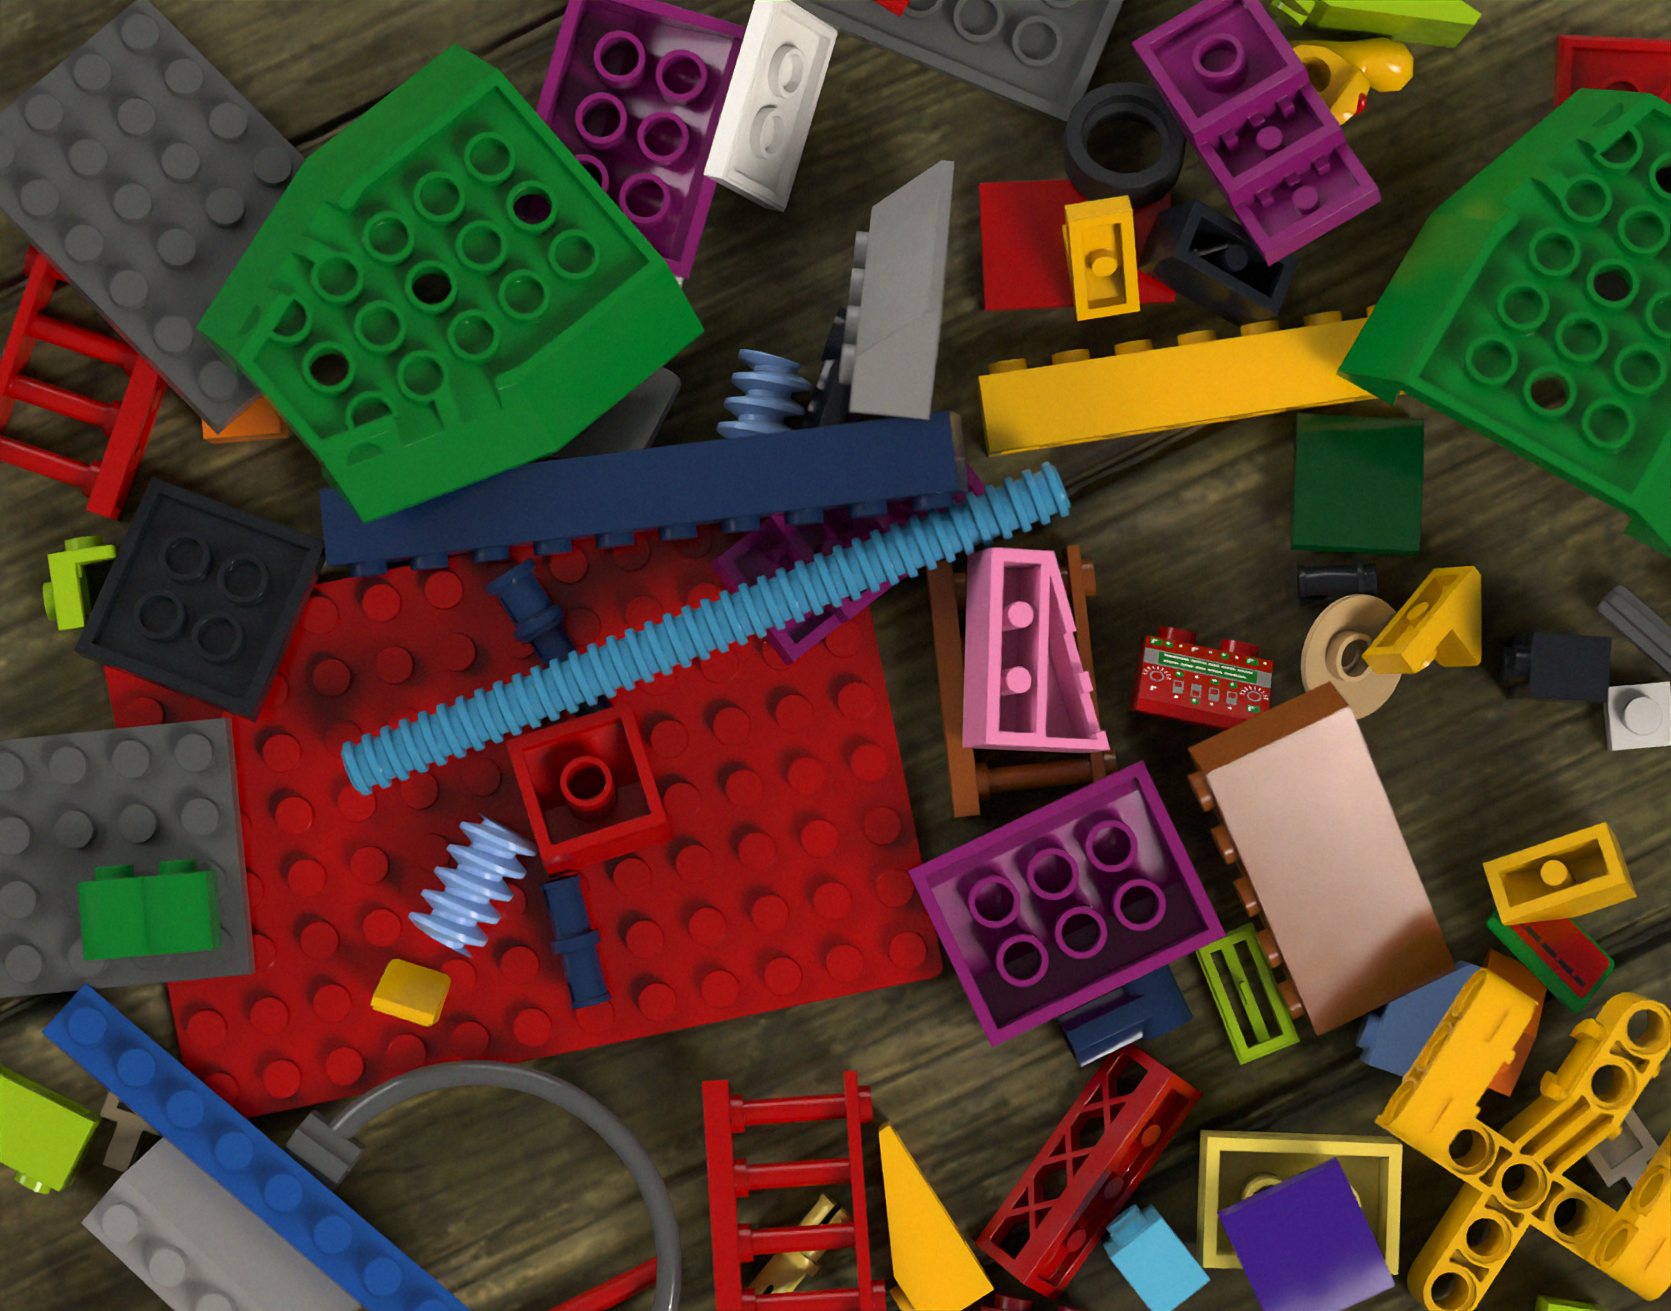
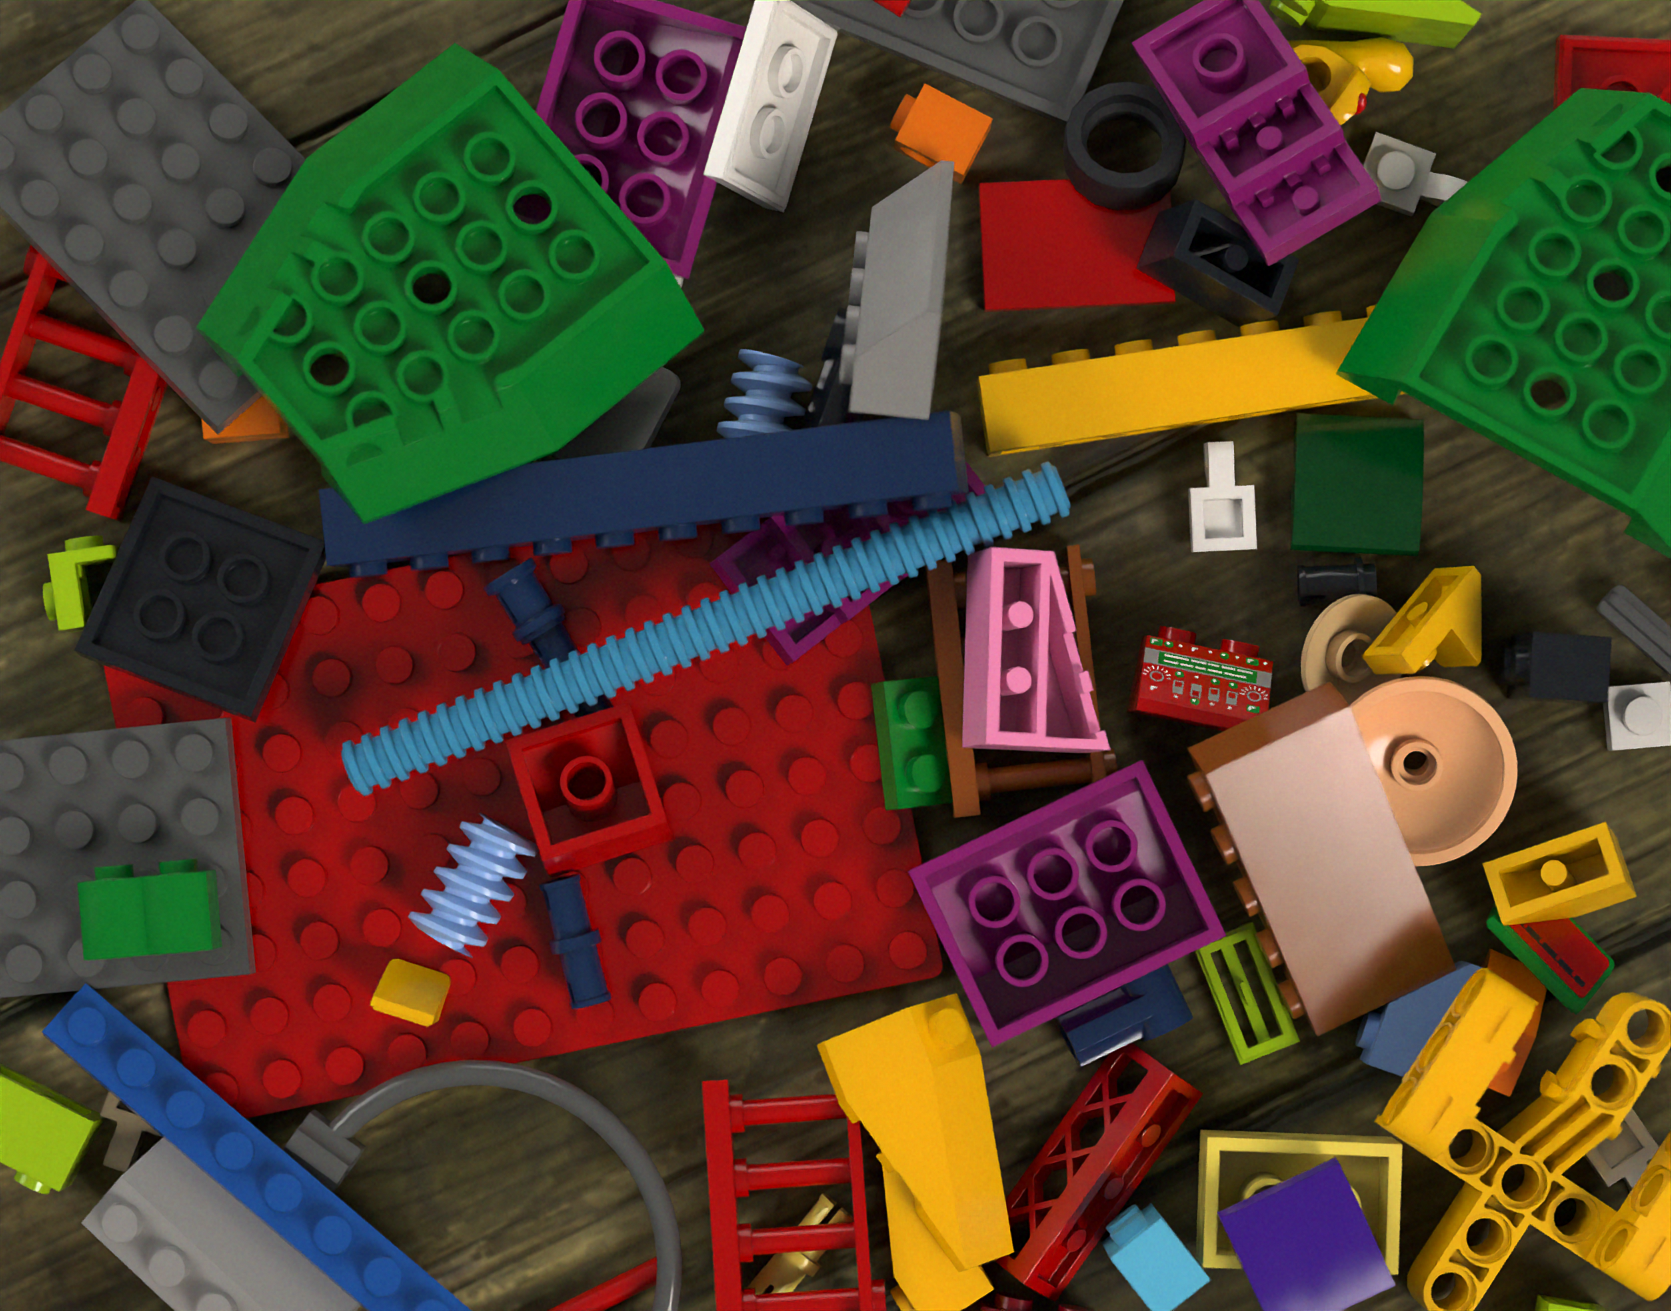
yellow slope [1062,195,1140,321] -> none
none -> yellow wedge [817,993,1014,1272]
none -> green plate [871,676,953,810]
none -> orange brick [889,84,993,184]
none -> white plate [1188,441,1257,552]
none -> light nougat dish [1350,676,1518,866]
none -> white plate [1363,132,1468,217]

